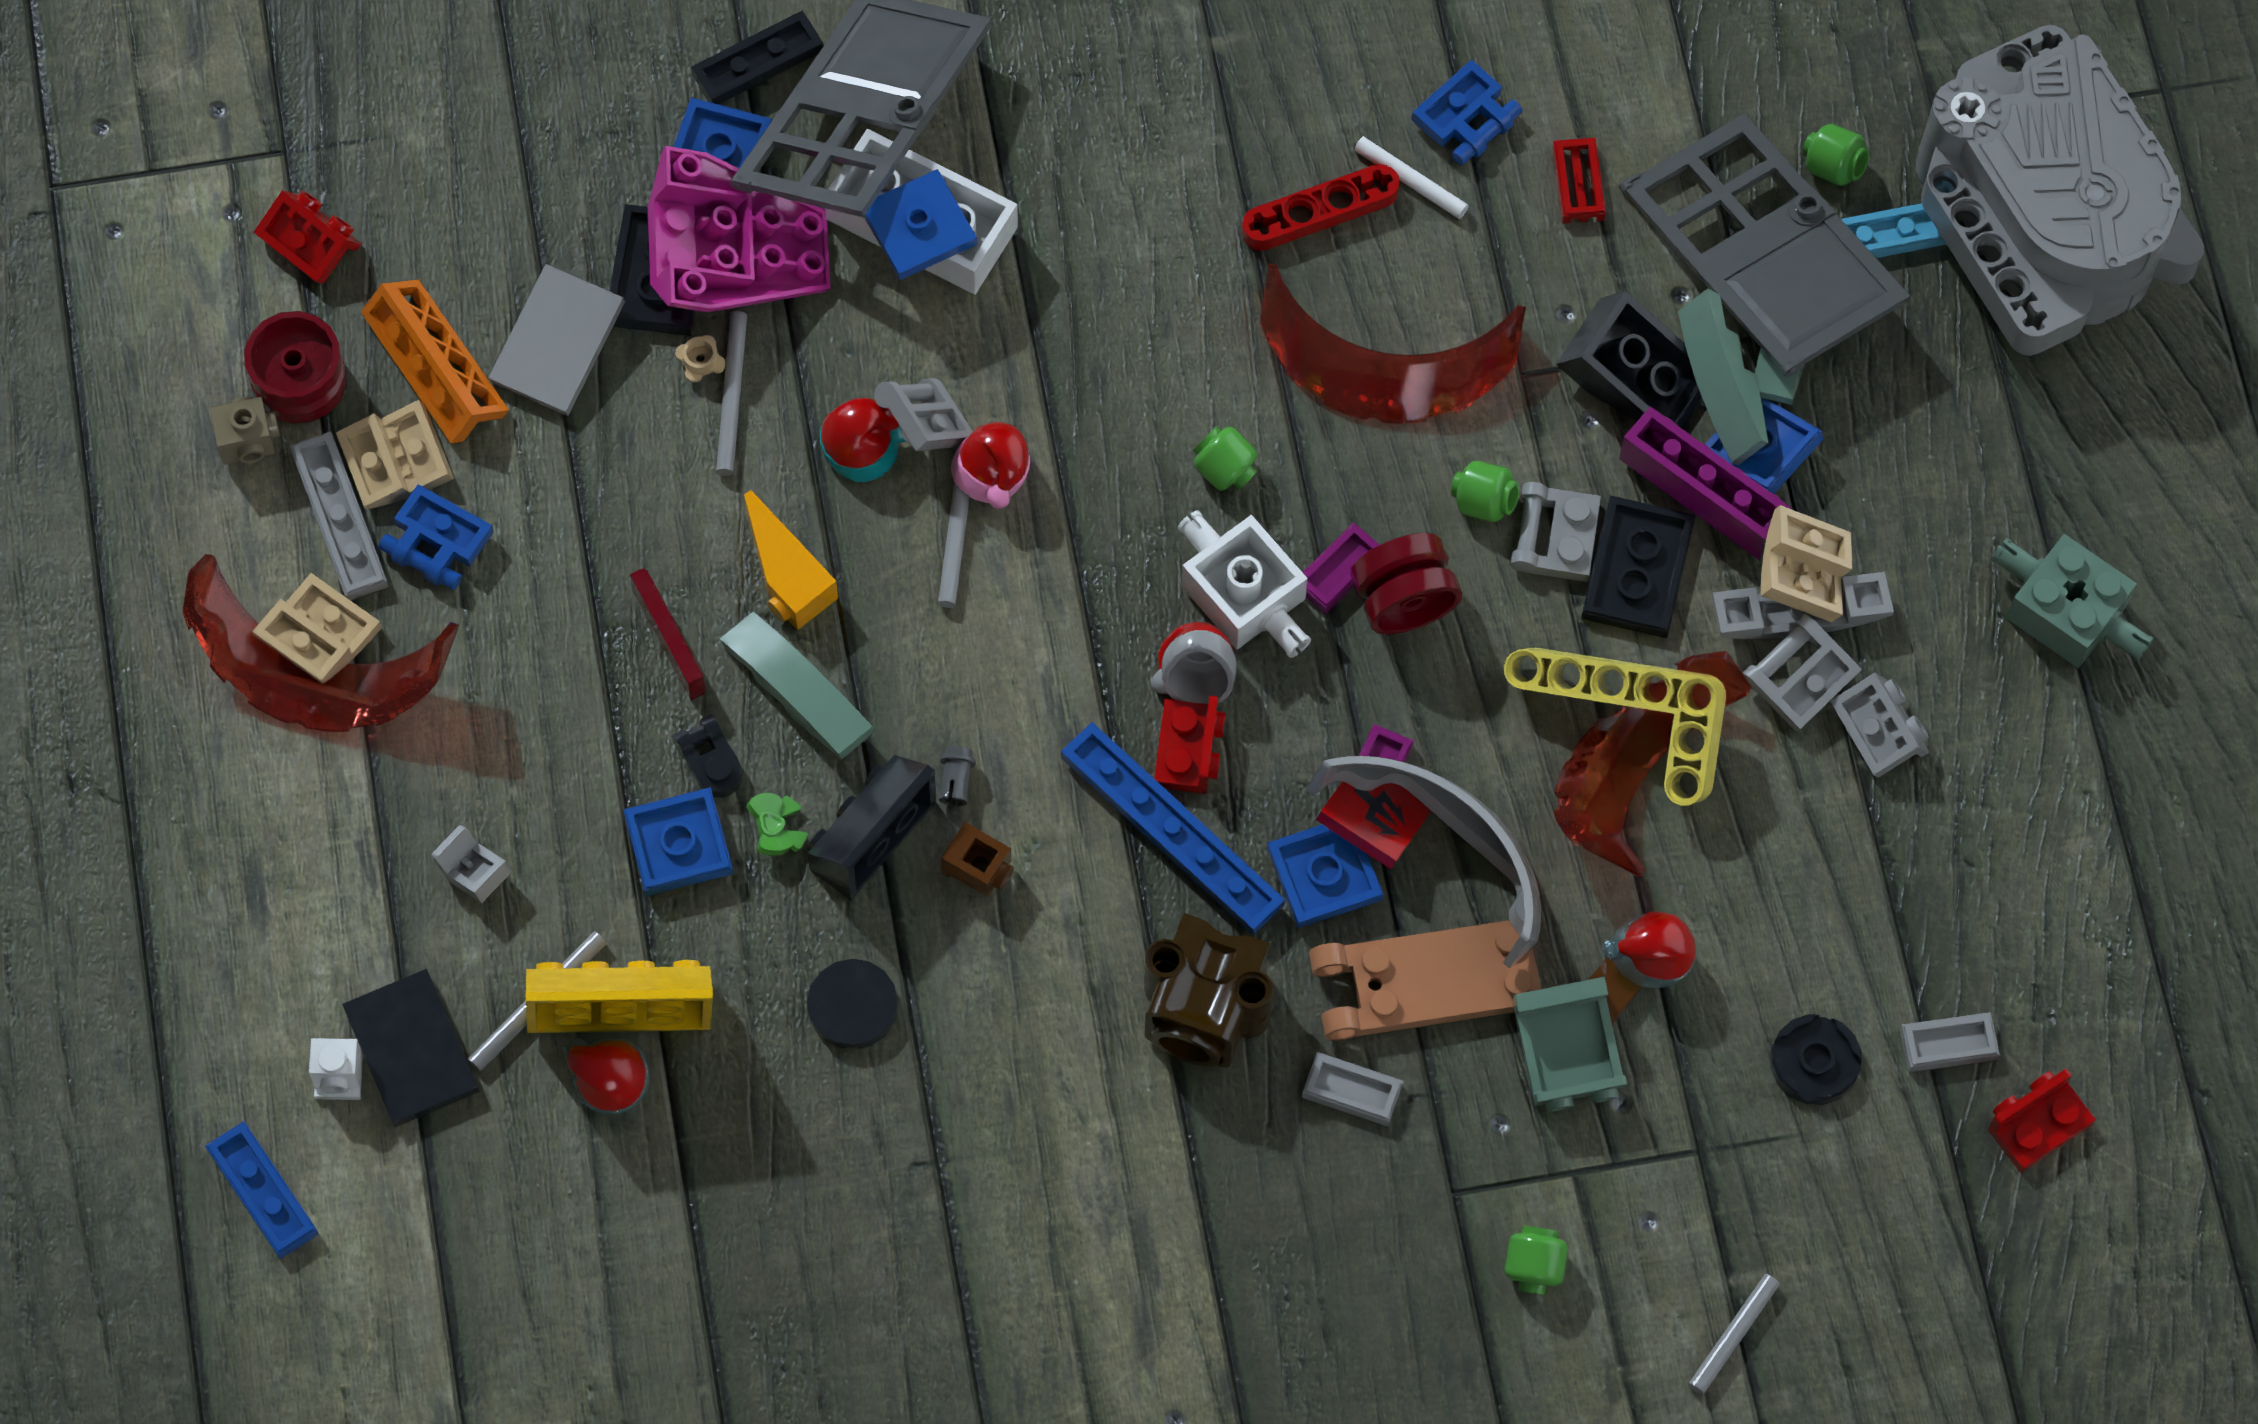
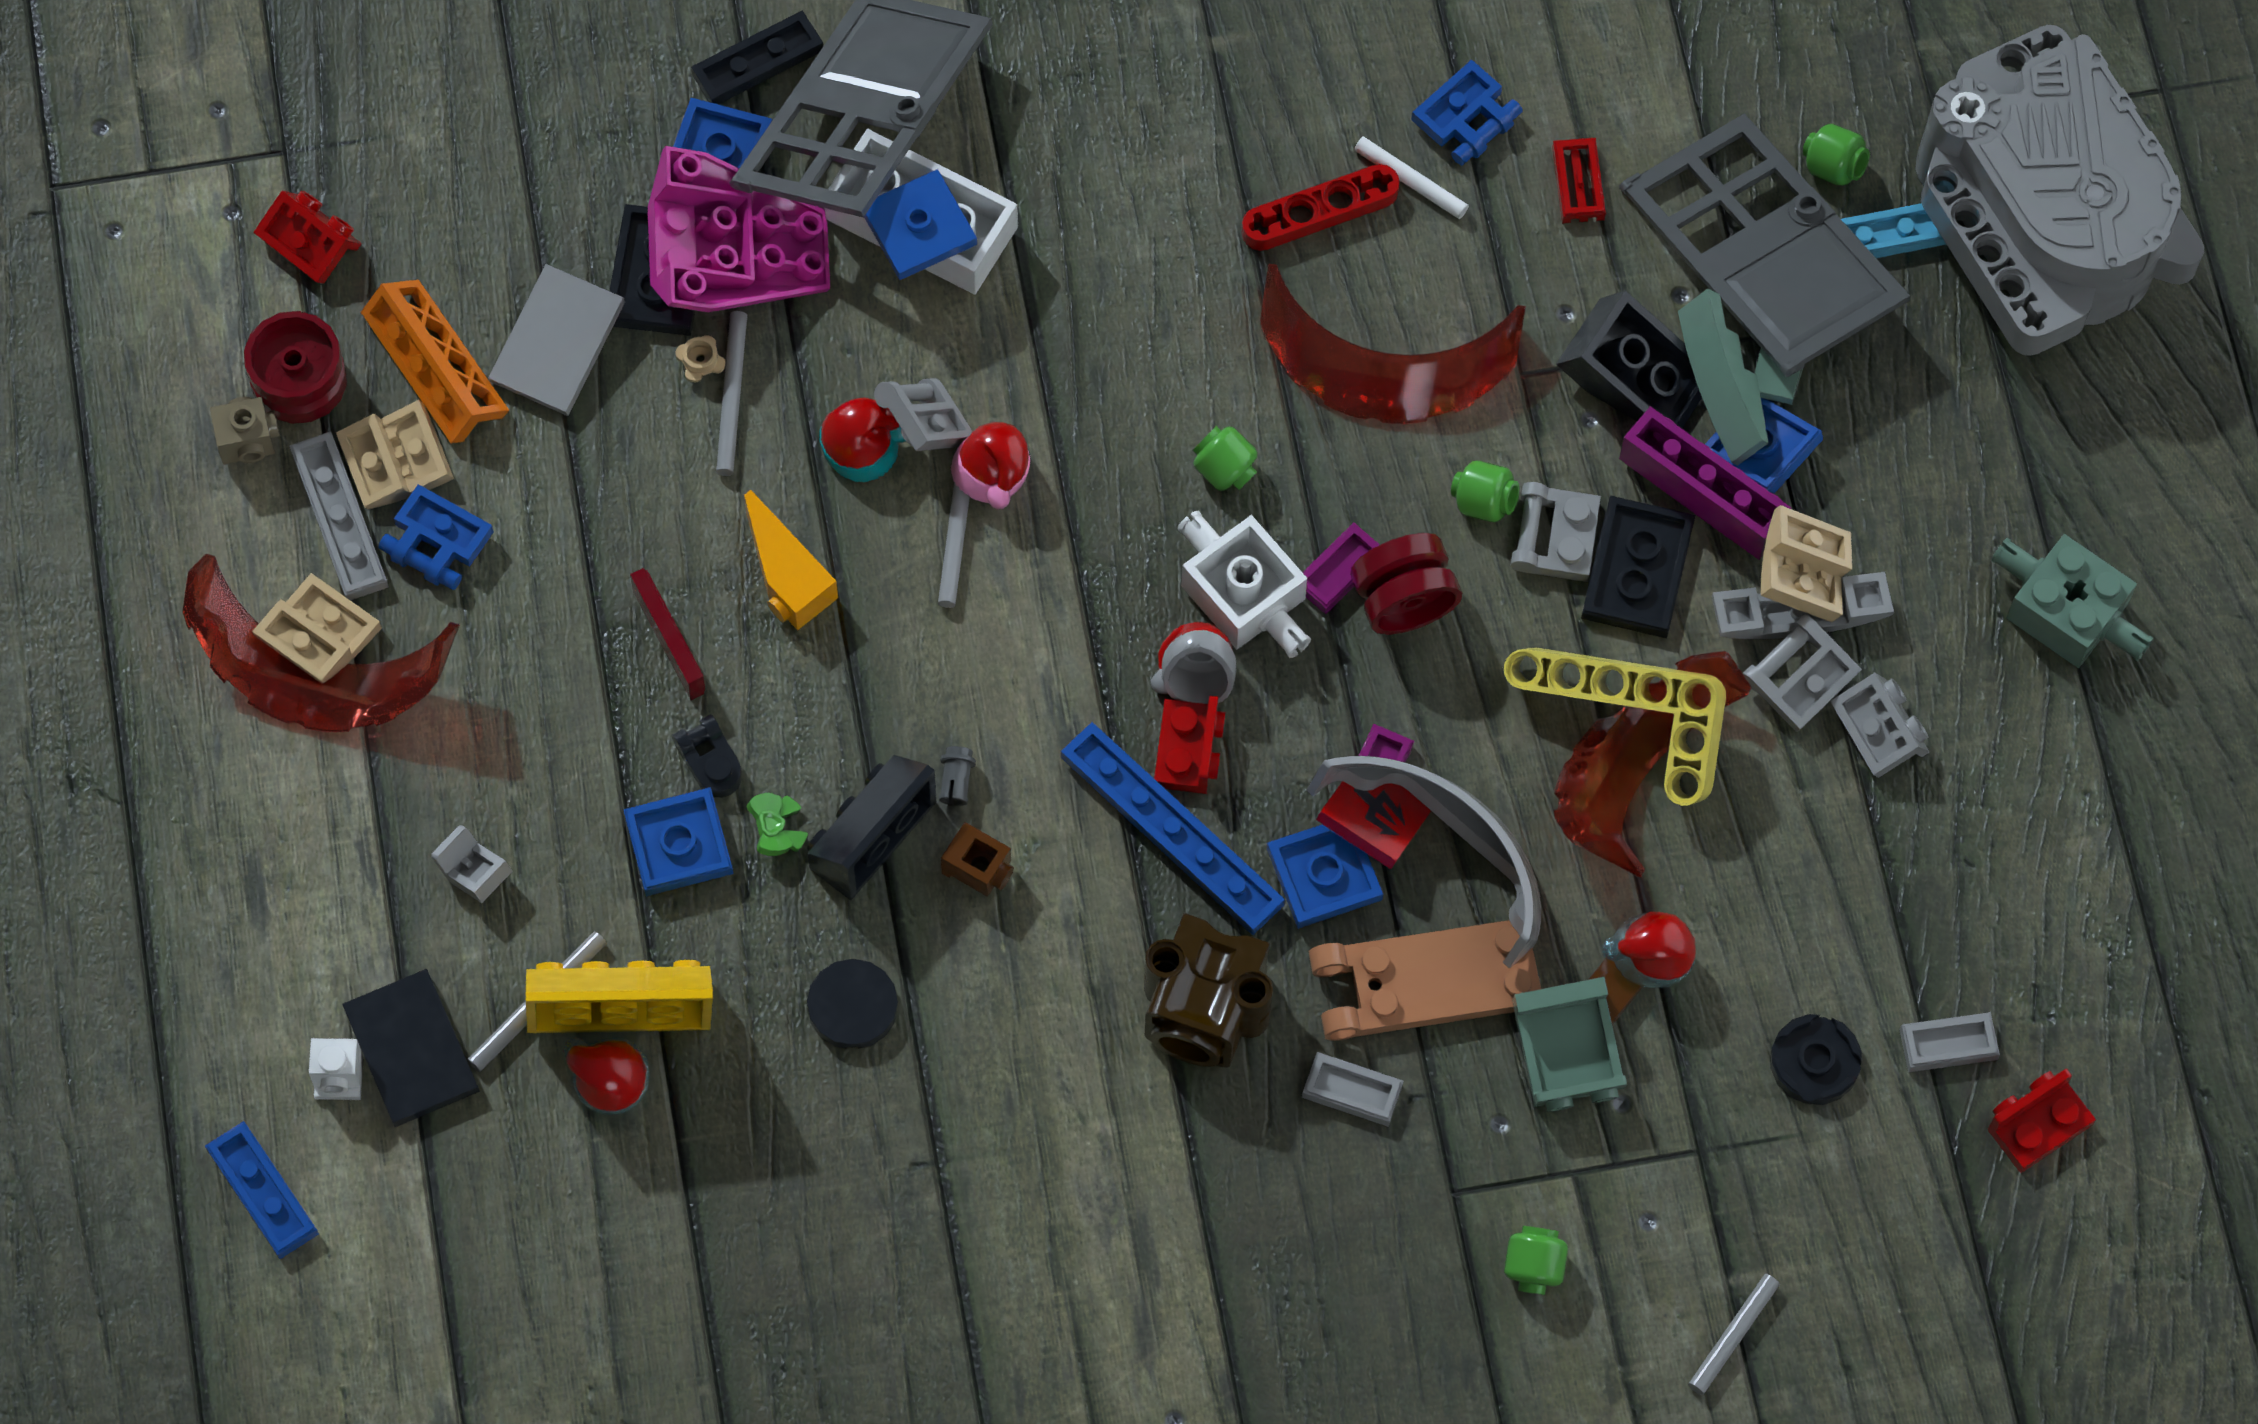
sand green slope [720,611,875,760] -> none

